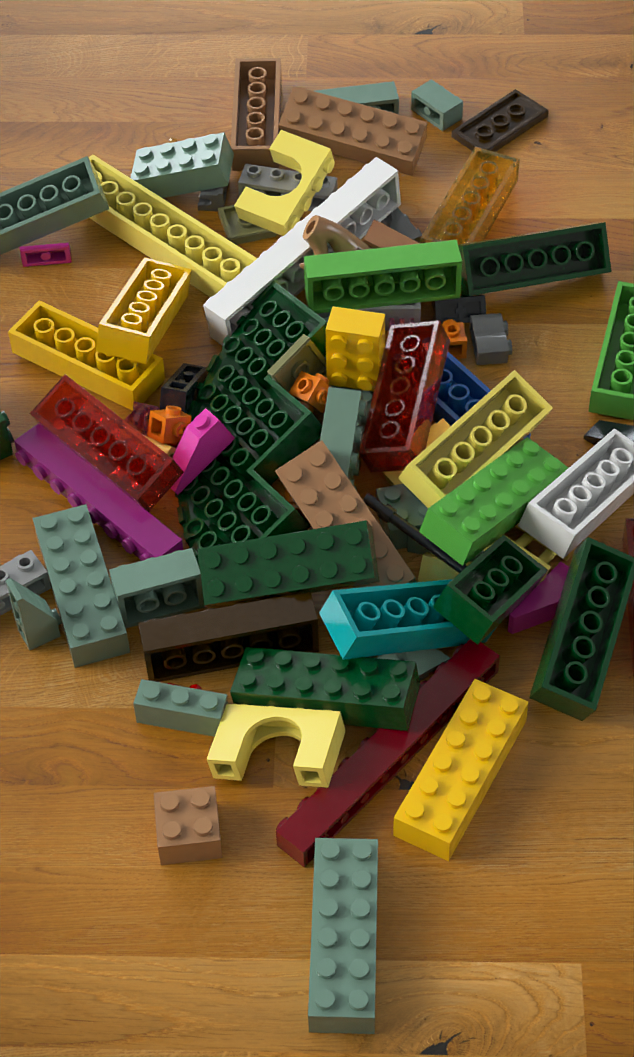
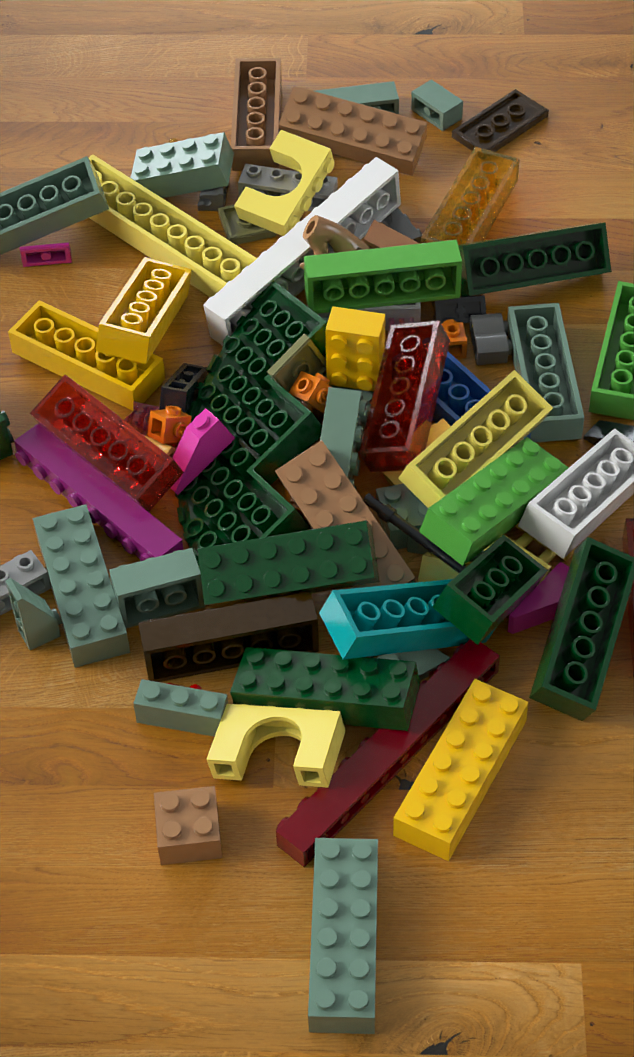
none -> sand green brick [507,303,584,442]

